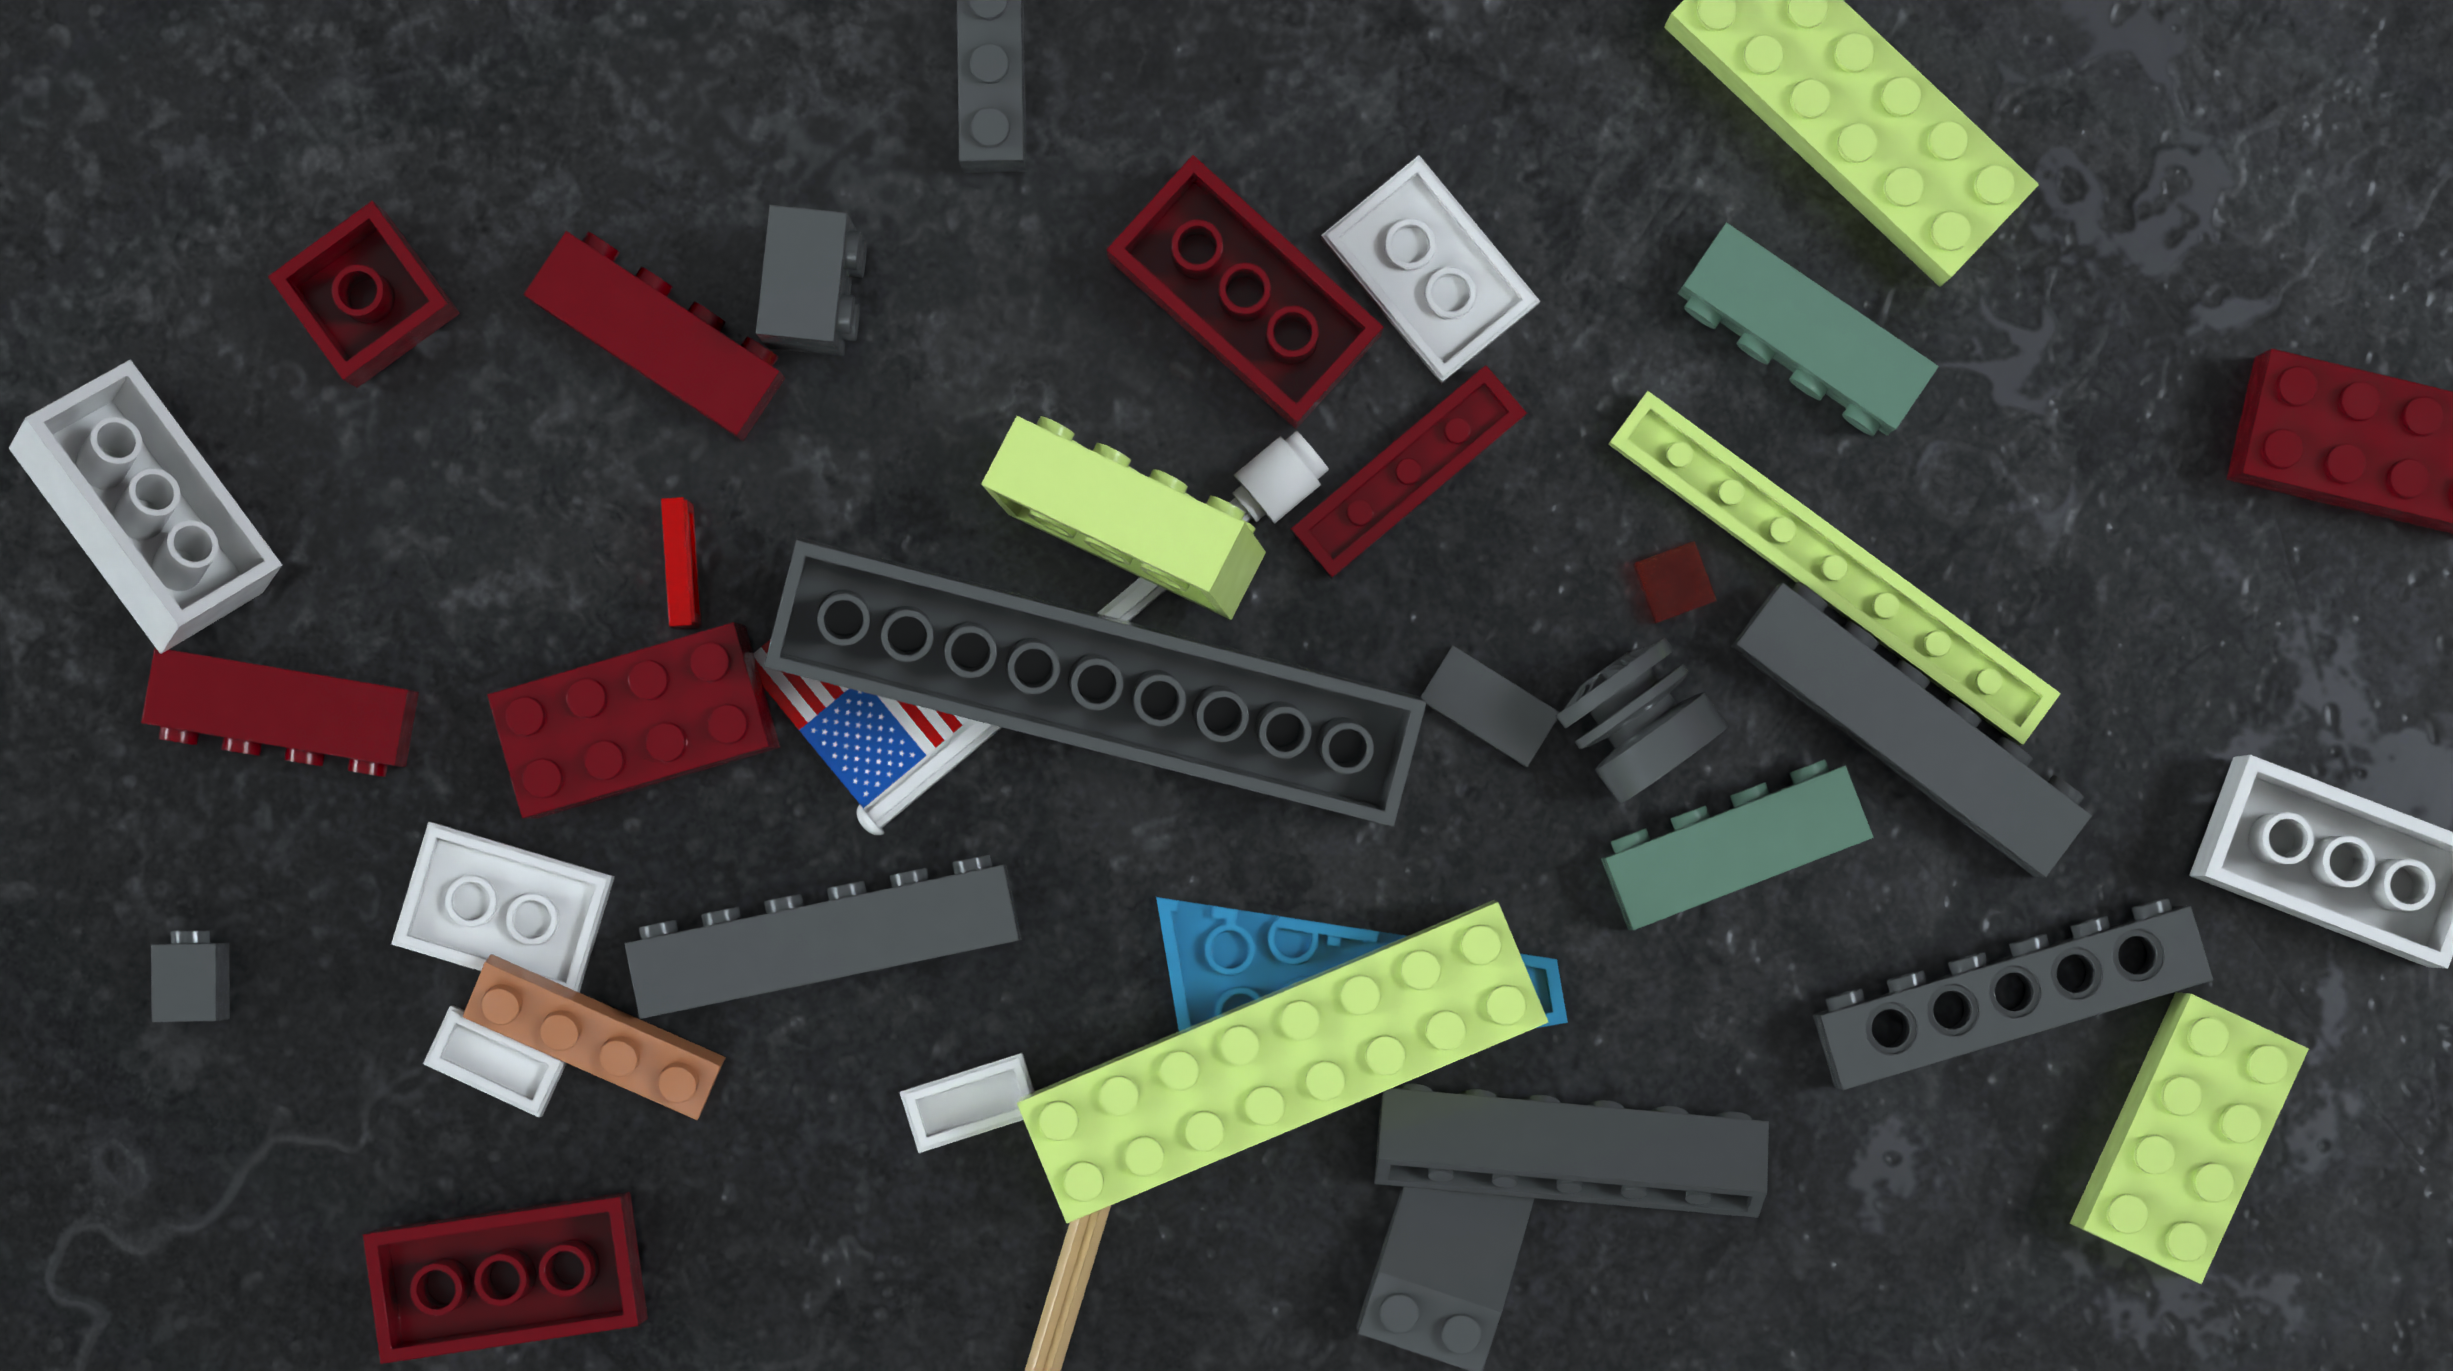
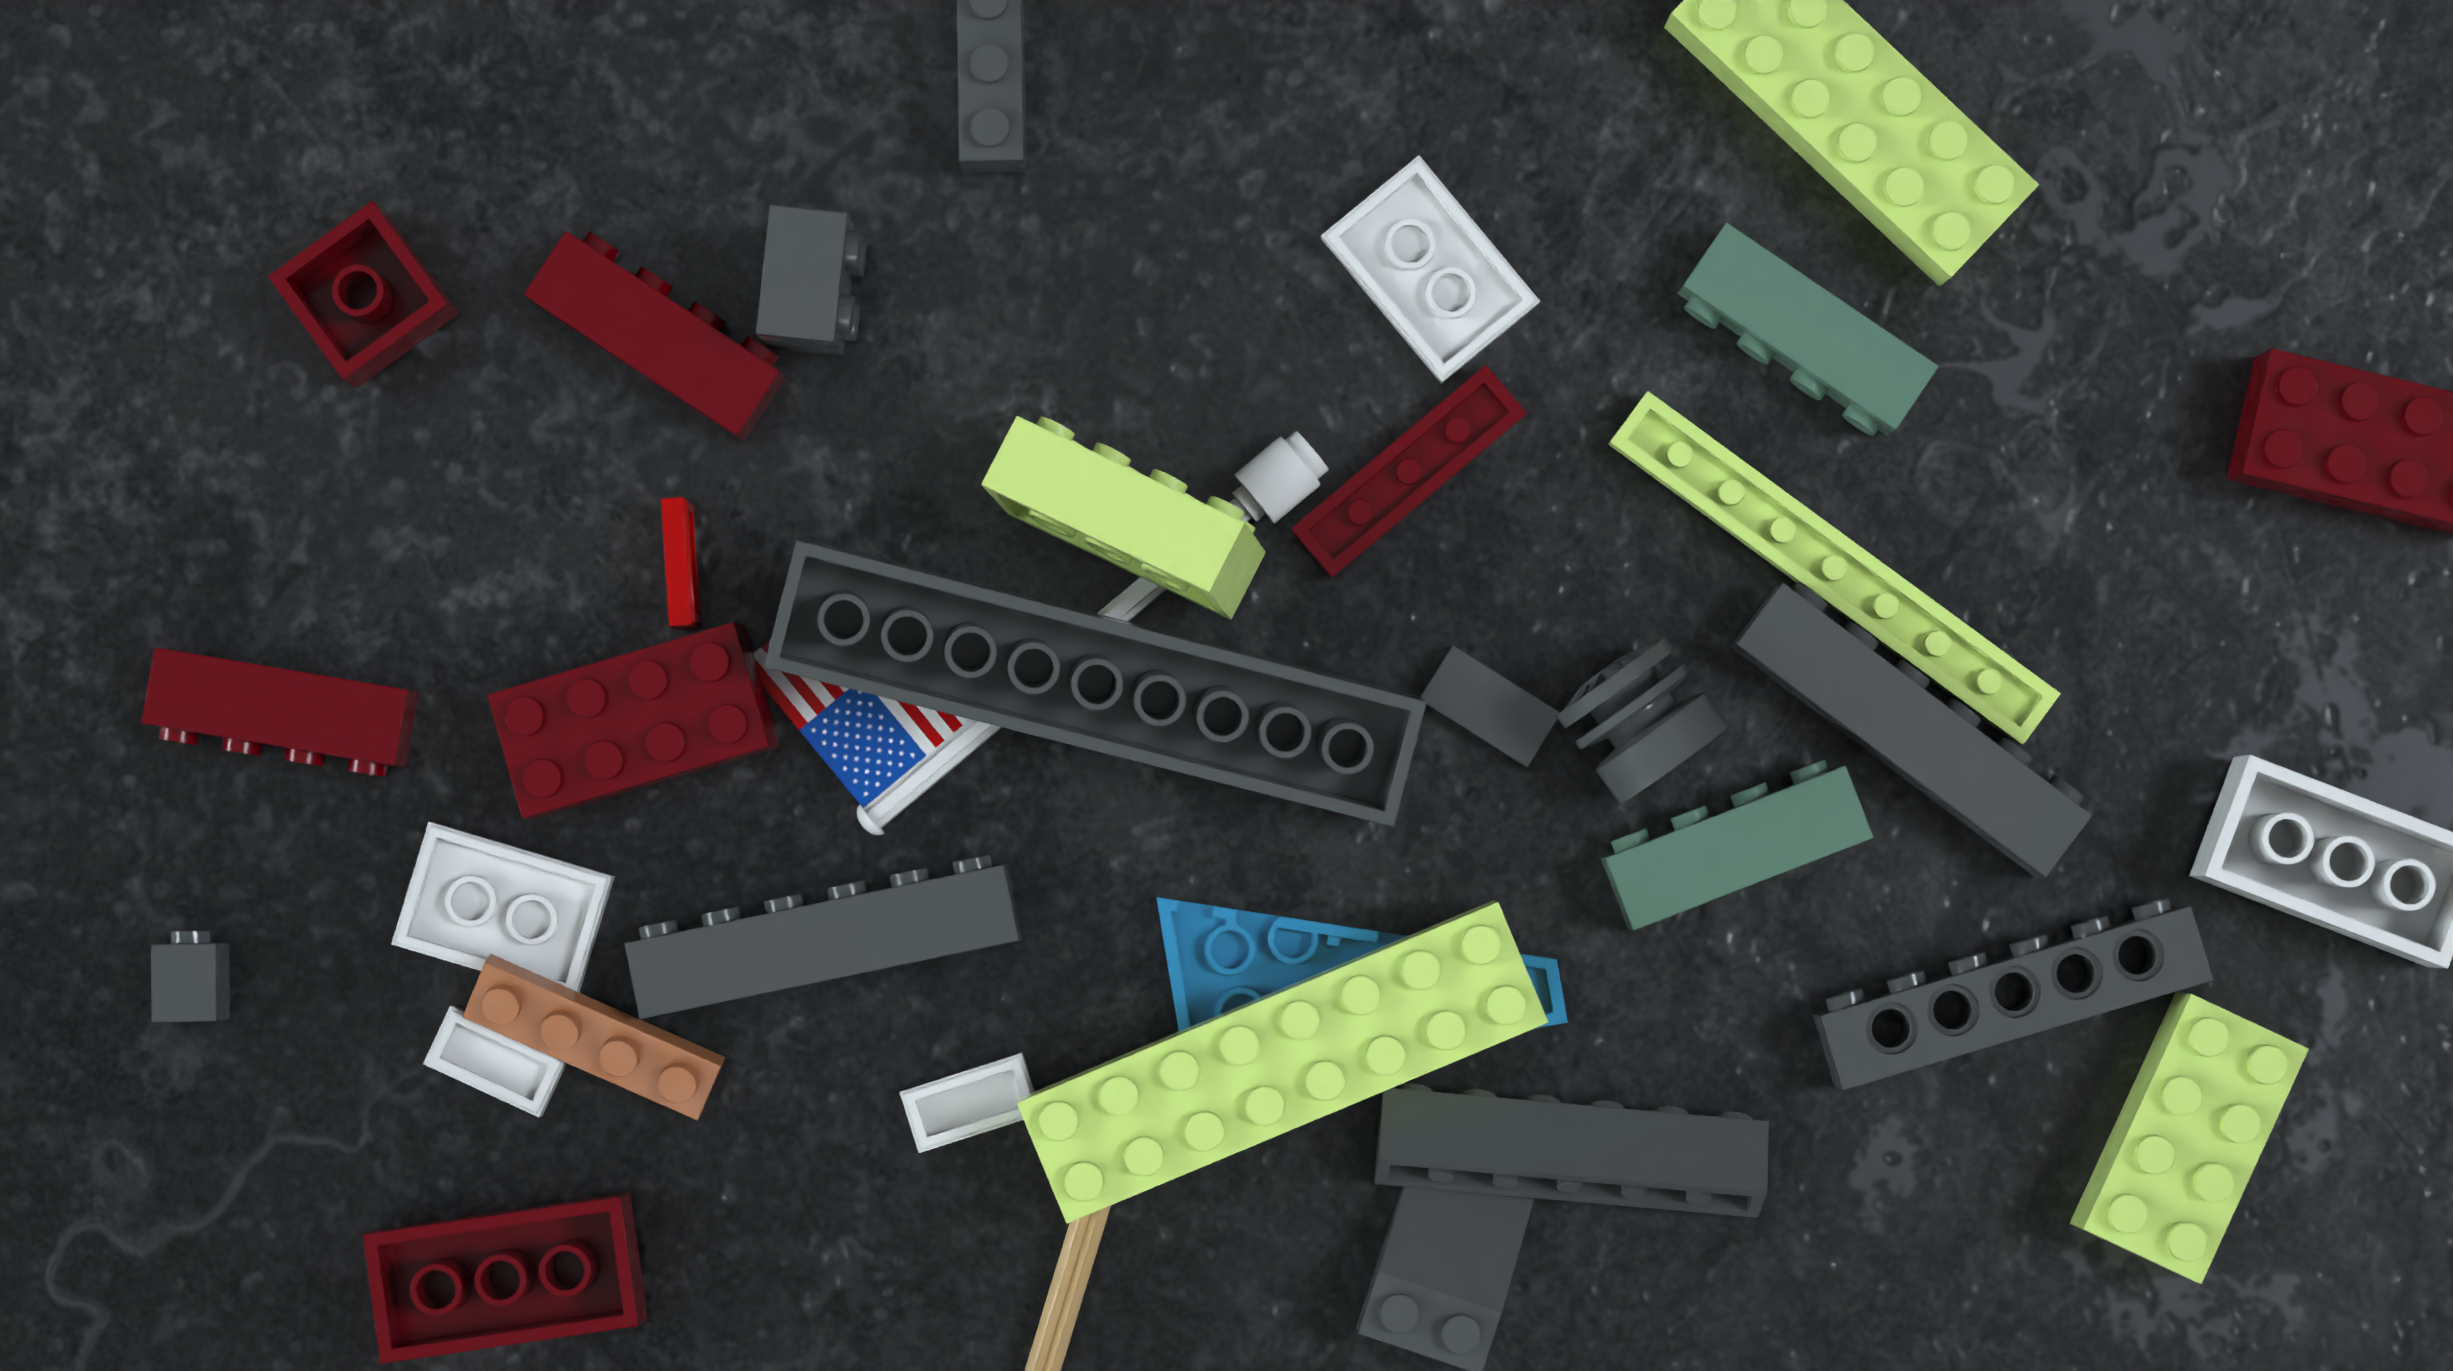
white brick [9,359,282,654] -> none
dark red brick [1106,155,1384,429] -> none
clear red tile [1633,541,1717,624] -> none

